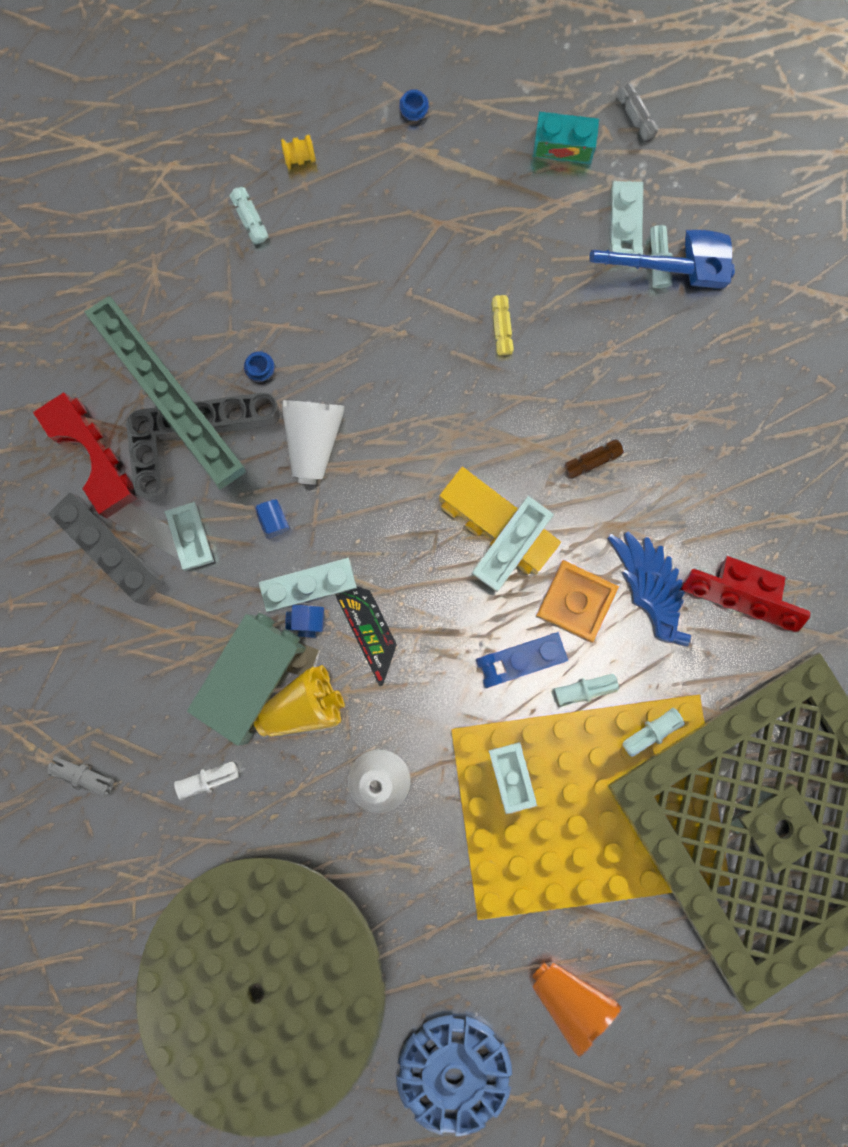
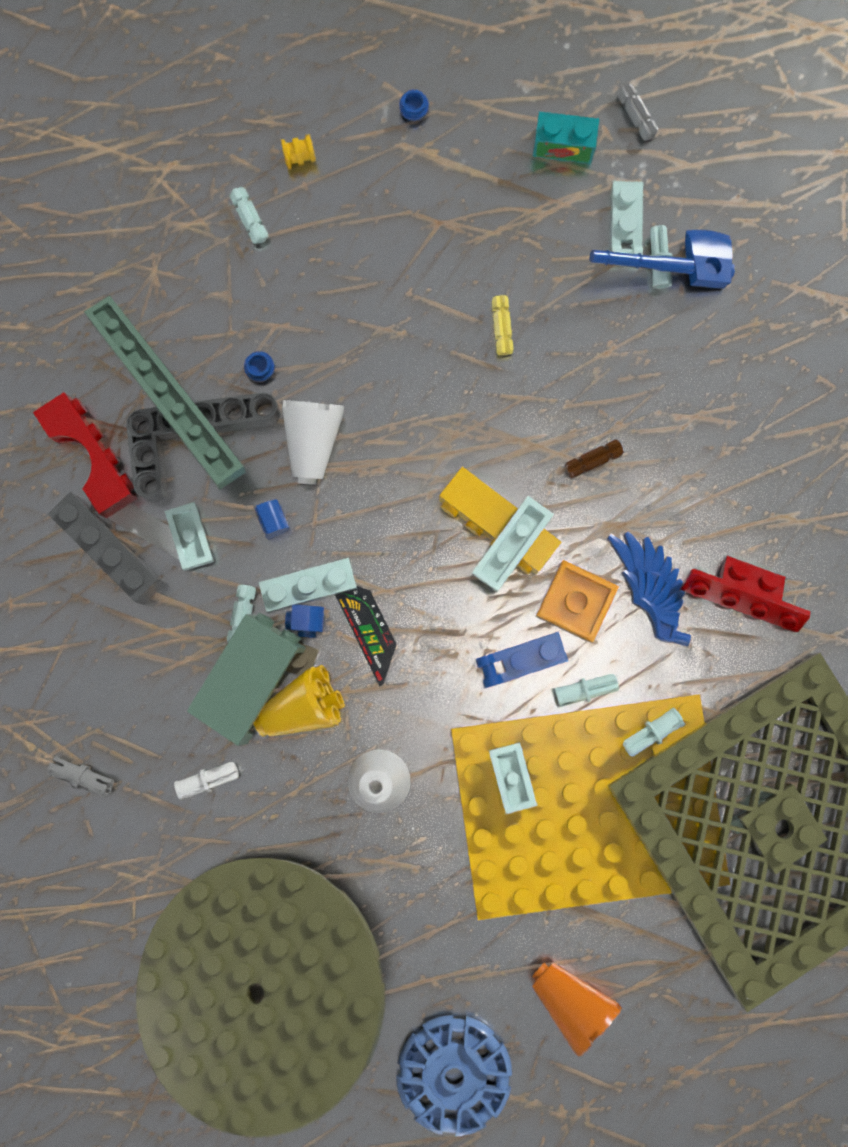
none -> light aqua axle [227,584,256,642]

